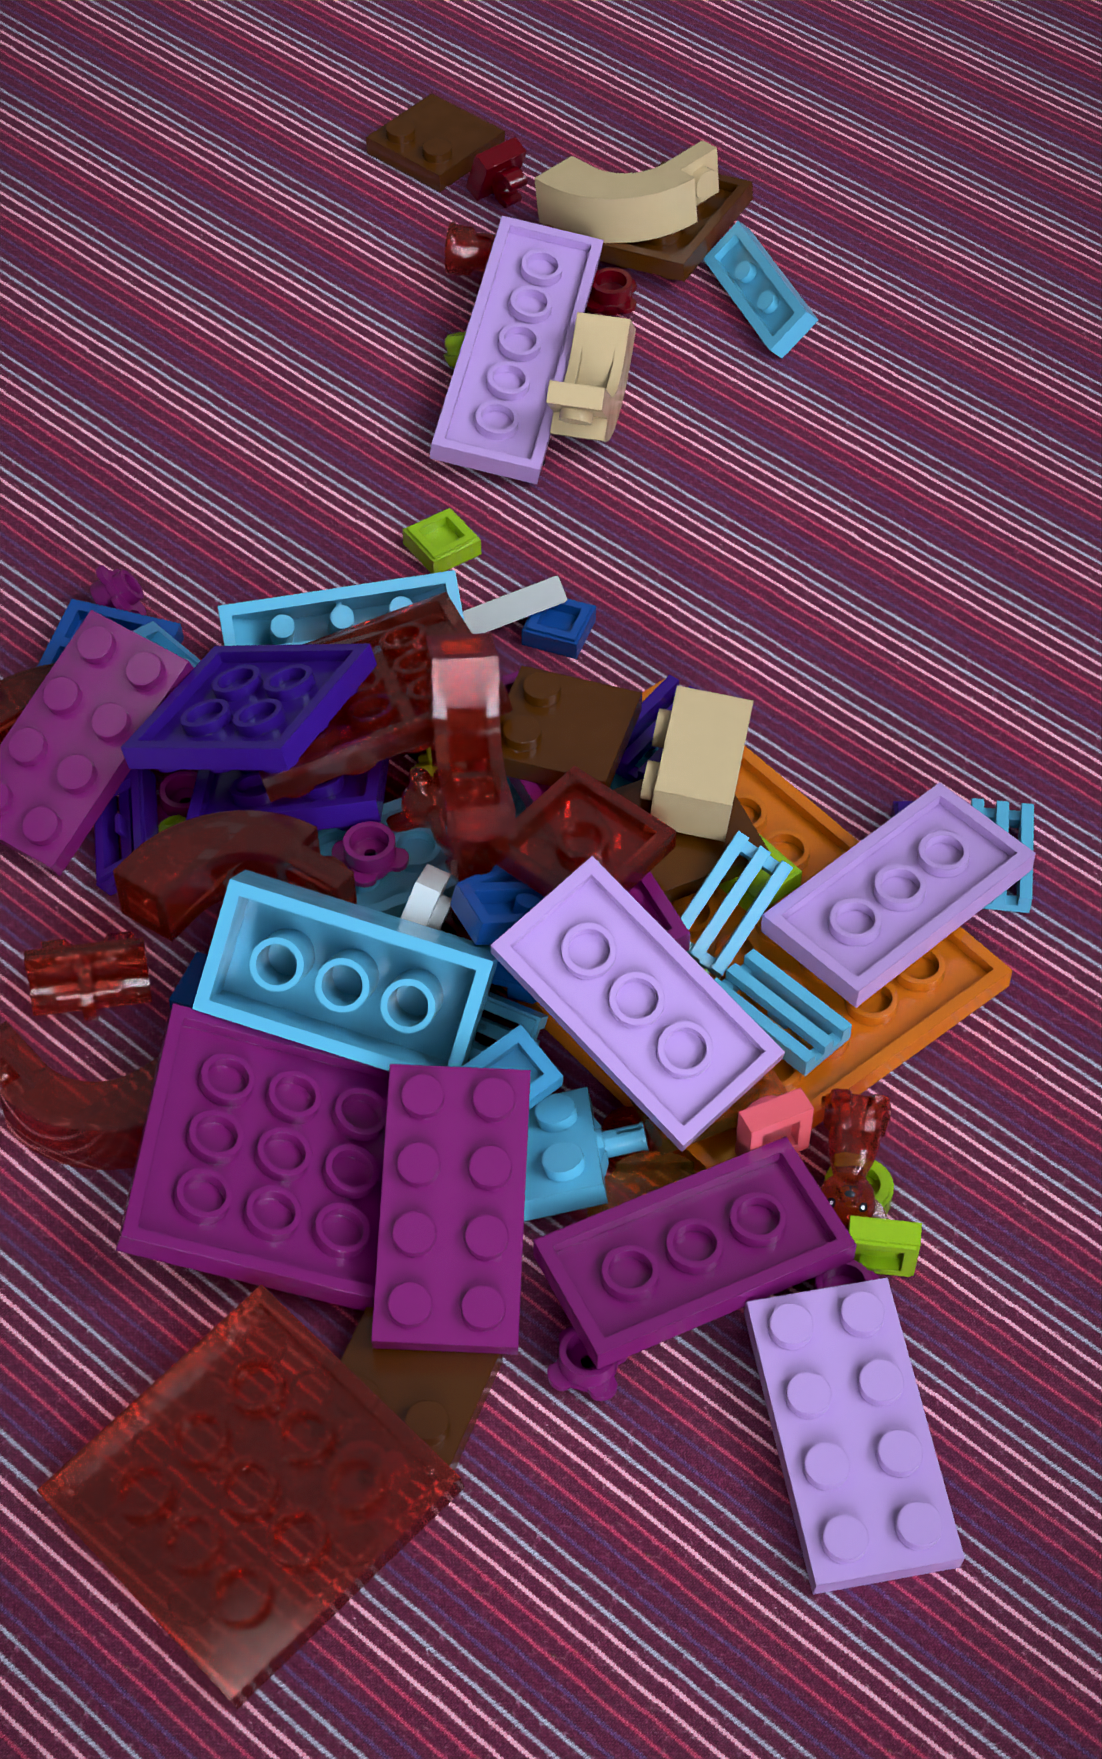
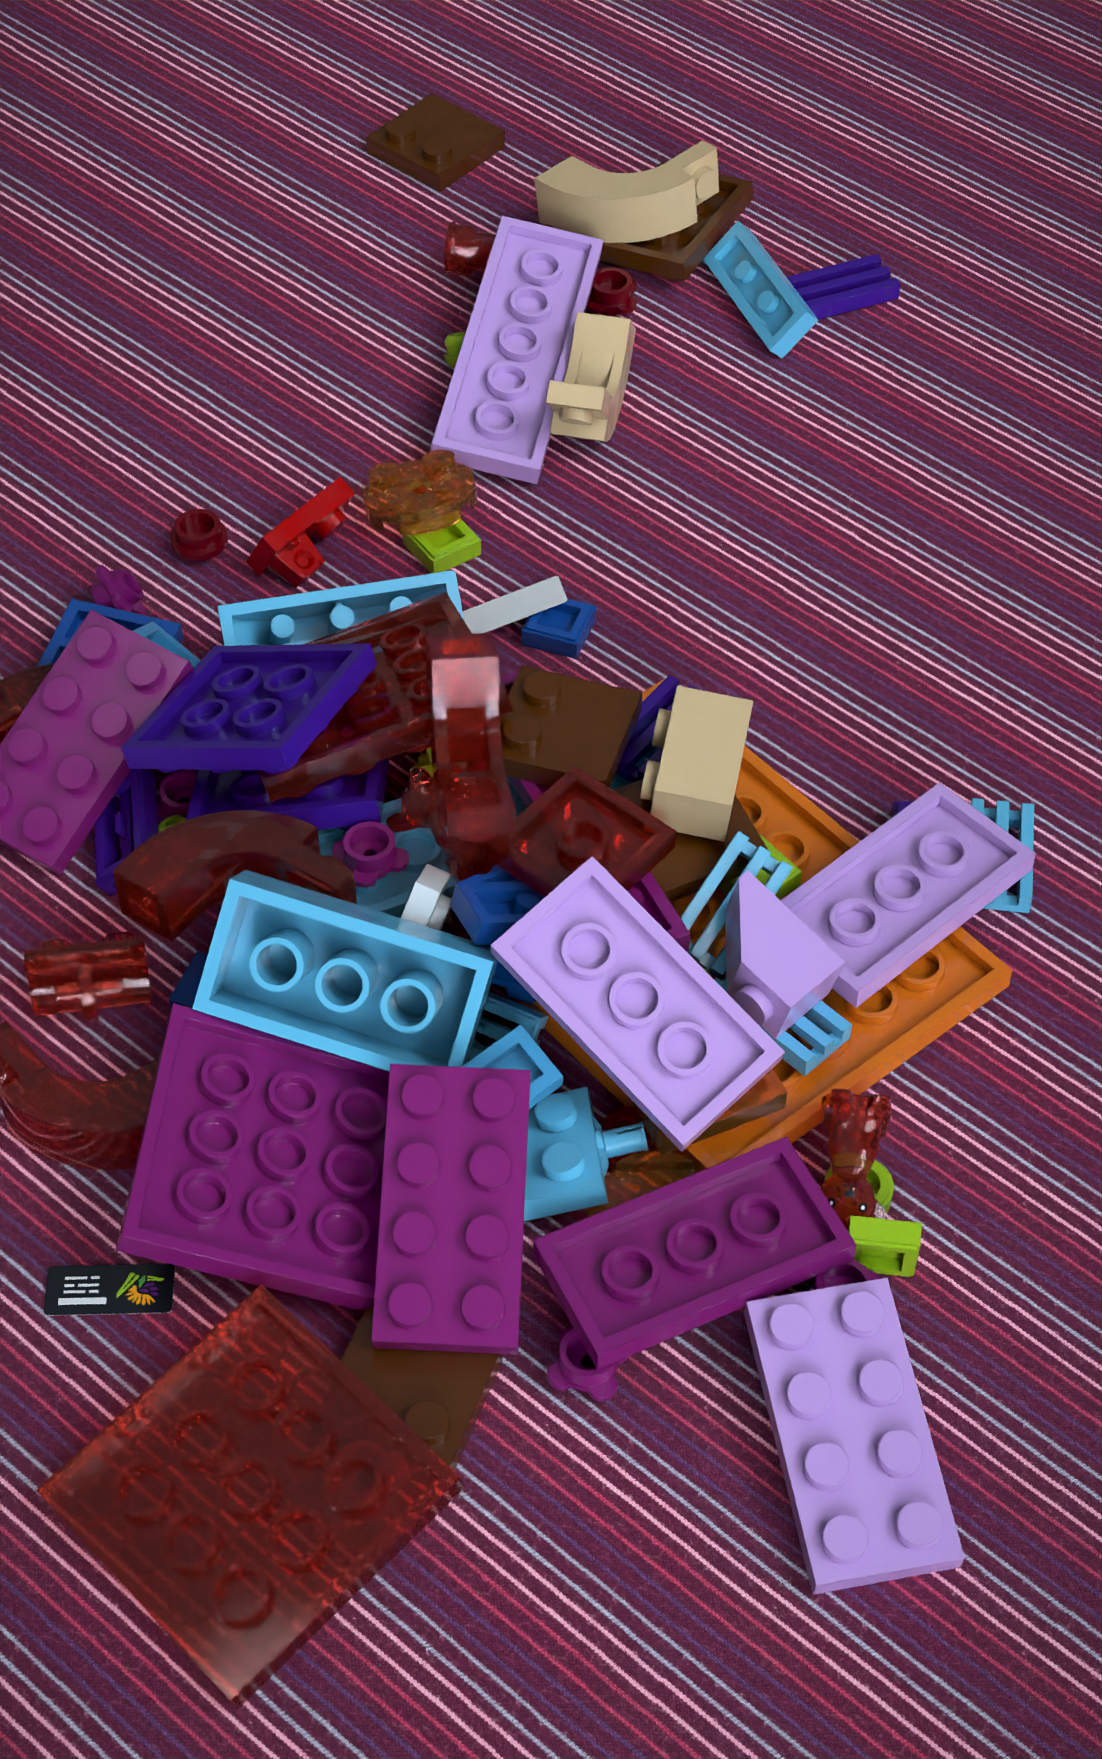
dark red tile [466,137,528,208] -> none
coral plate [735,1087,814,1156] -> none
none -> black sticker [44,1264,175,1316]
none -> dark red plate [170,509,228,561]
none -> red hinge [246,477,356,587]
none -> clear orange plate [363,450,477,535]
none -> lavender slope [725,870,845,1040]
none -> dark purple tile [787,254,900,320]

